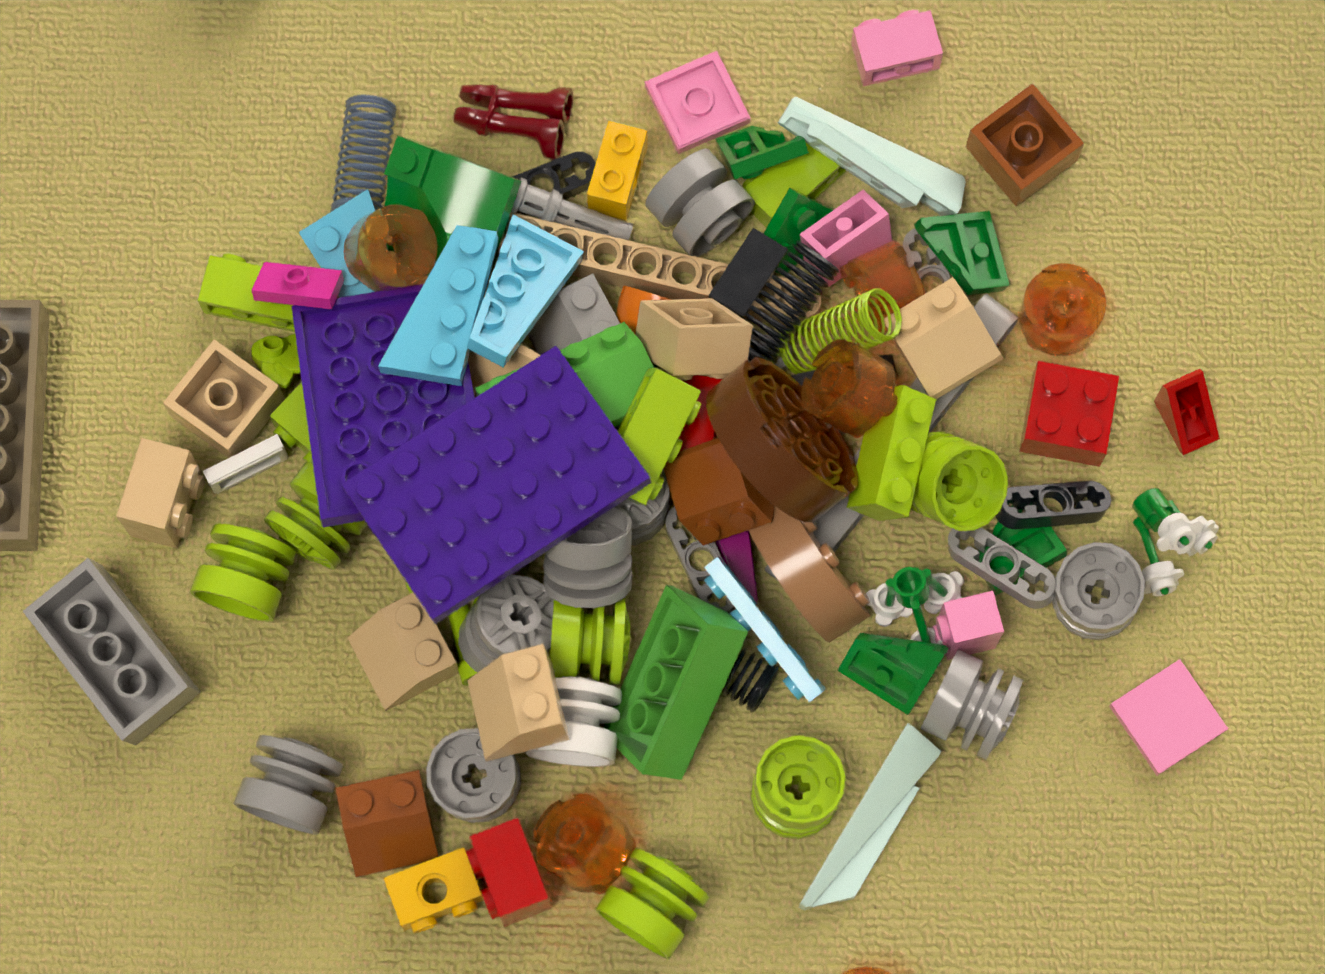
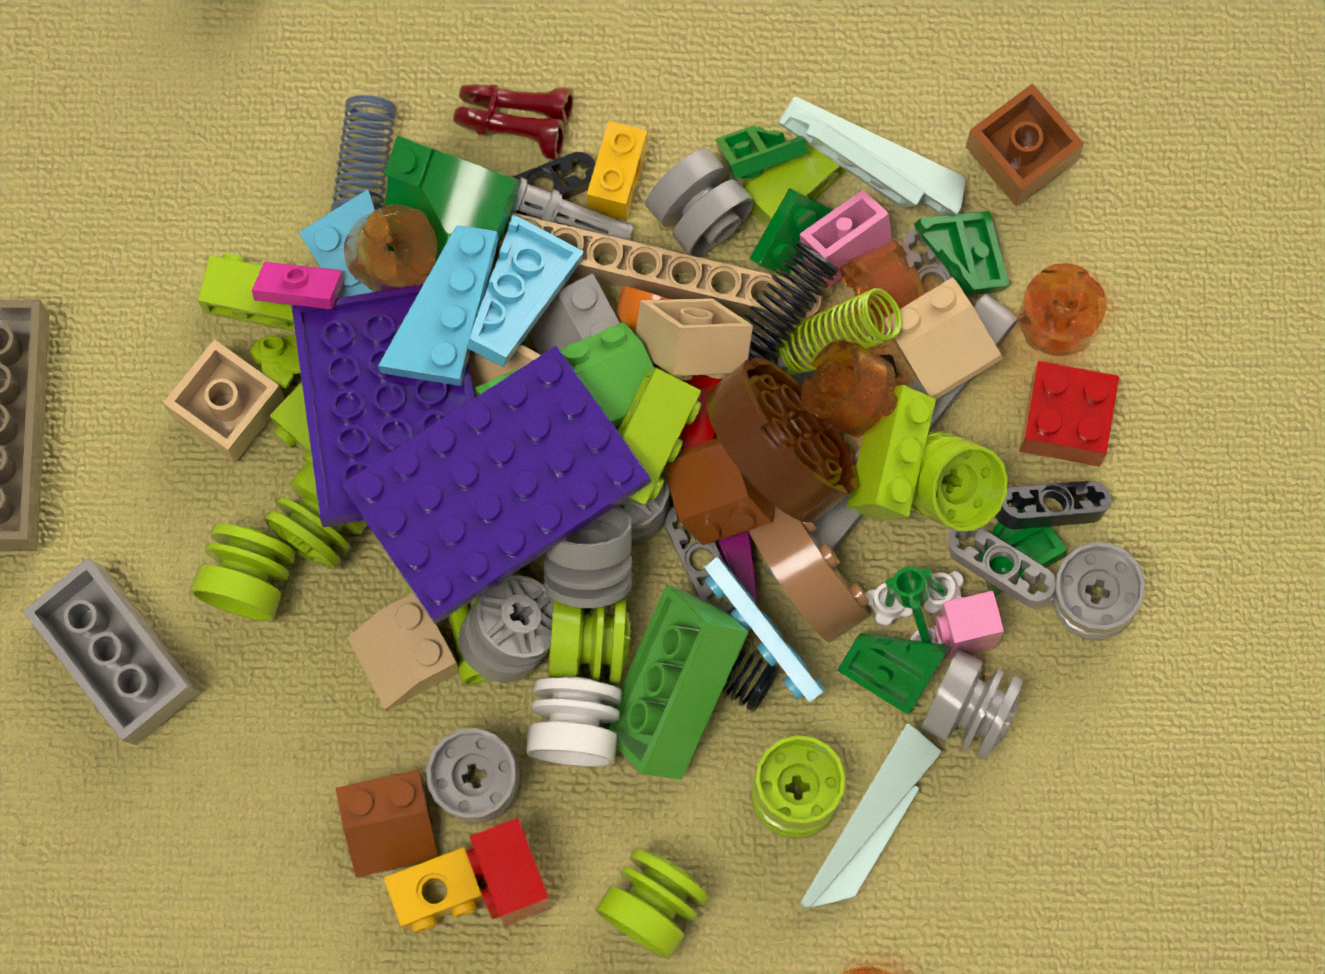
tan brick [116,438,205,549] -> none
white tile [203,434,288,494] -> none
light grey wheel [234,735,343,835] -> none
tan slope [467,644,570,762] -> none
clear orange brick [533,793,636,895] -> none
bright pink tile [645,51,751,154] -> none
black tile [709,228,788,319] -> none
bright pink brick [851,10,943,87] -> none
bright pink tile [1109,659,1228,776] -> none
white plant [1132,488,1219,596] -> none
red slope [1154,369,1220,455] -> none

